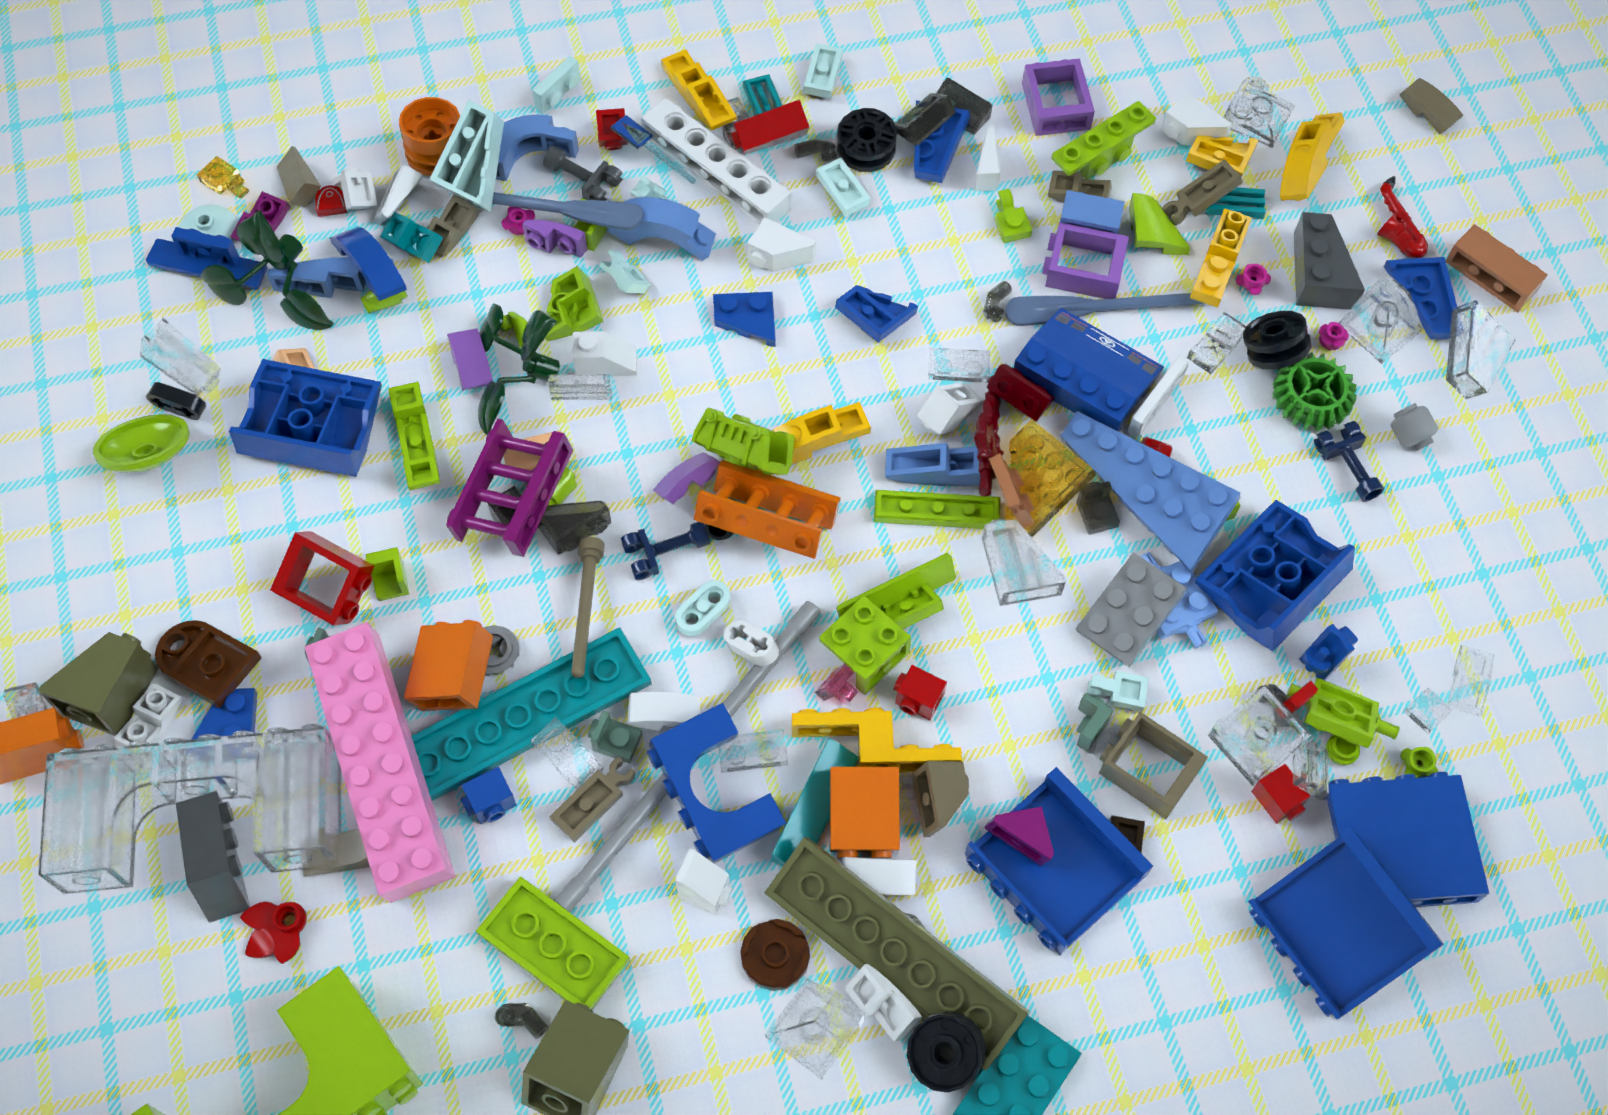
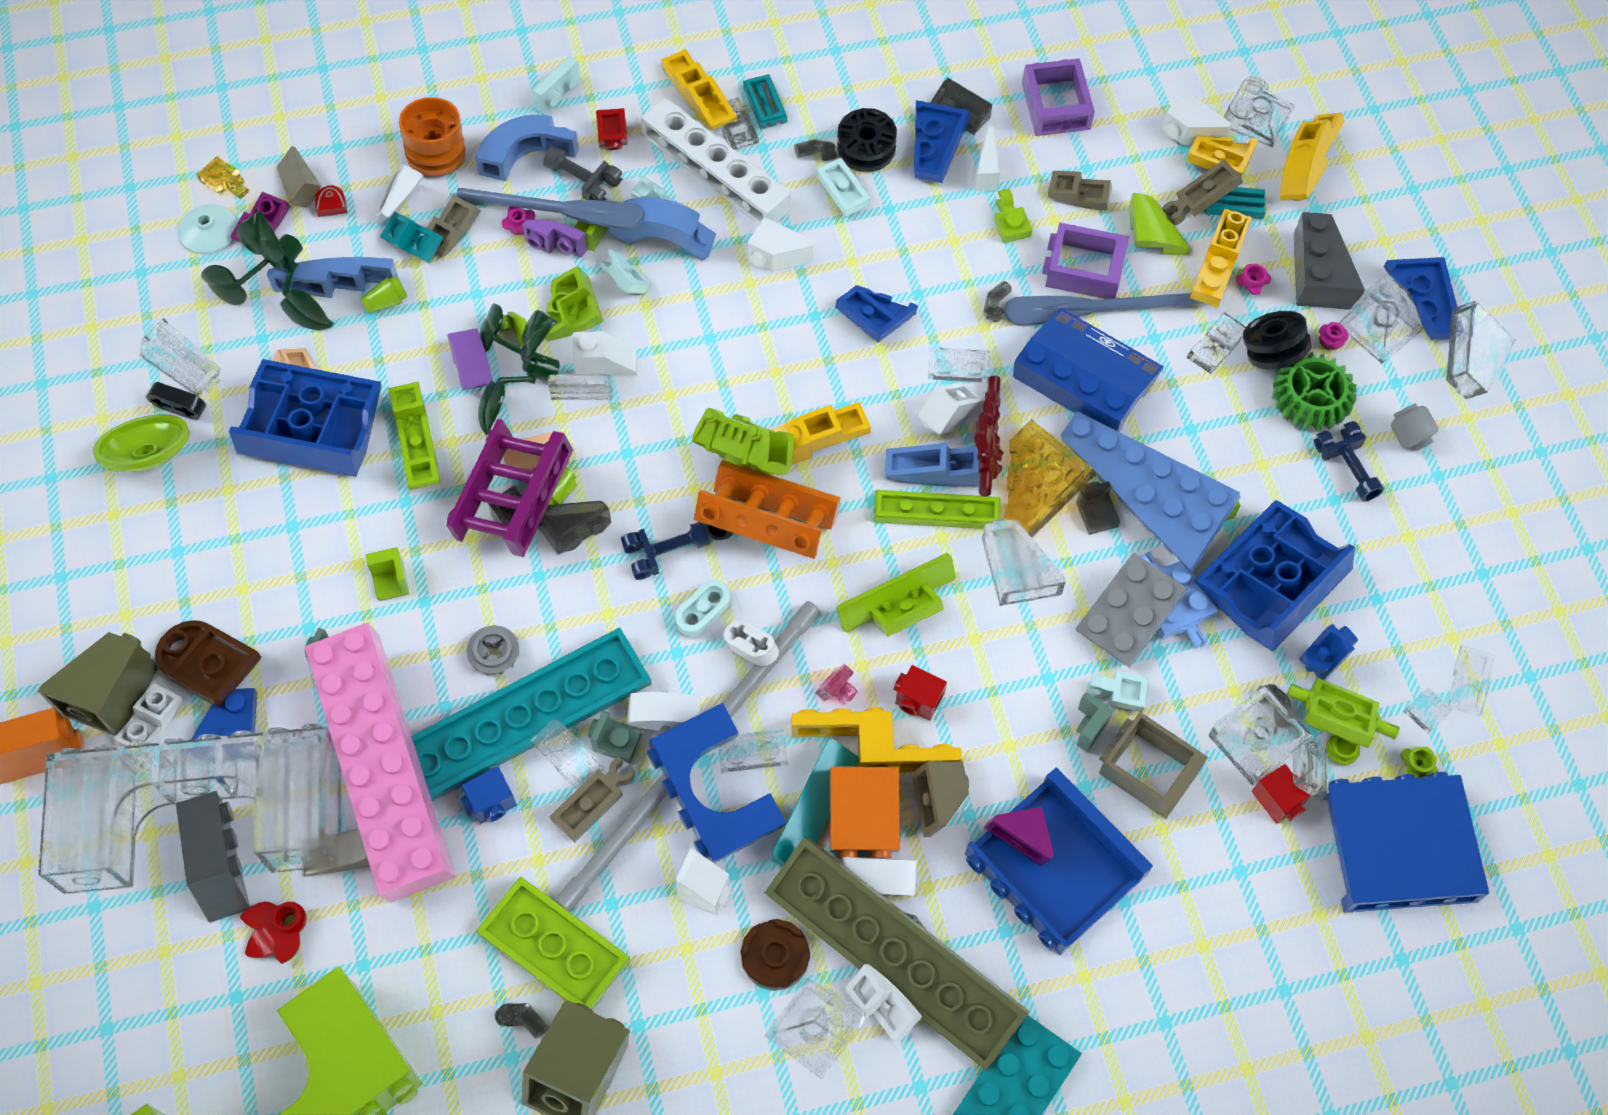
clear bracket [2,682,48,719] -> none
blue bracket [146,227,268,290] -> none
red window [270,531,375,626] -> none
blue slope [330,227,407,301] -> none
white bracket [332,168,378,210] -> none
orange brick [404,620,493,711] -> none
light aqua wedge [429,100,504,212] -> none
dark tan piece [571,537,605,678] -> none
piece [610,115,696,184] -> none
medium lavender slope [653,452,720,505] -> none
blue wing [713,292,776,347] -> none
red slope [730,99,809,155] -> none
light aqua plate [803,43,843,99] -> none
lime bracket [819,596,911,695] -> none
clear smoke slope [895,93,955,146] -> none
black wheel [907,1011,987,1093] -> none
dark red bracket [986,363,1055,422] -> none
nougat plate [989,453,1035,529] -> none
lime bracket [1051,101,1156,179] -> none
medium blue brick [1060,190,1125,234] -> none
dark brown tile [1109,815,1145,853] -> none
white tile [1127,354,1189,438] -> none
red tile [1141,436,1173,457] -> none
blue panel [1248,827,1444,1020] -> none
red tile [1275,680,1318,718] -> none
red piece [1377,176,1428,259] -> none
dark tan slope [1399,78,1463,134] -> none
nougat brick [1445,224,1548,313] -> none

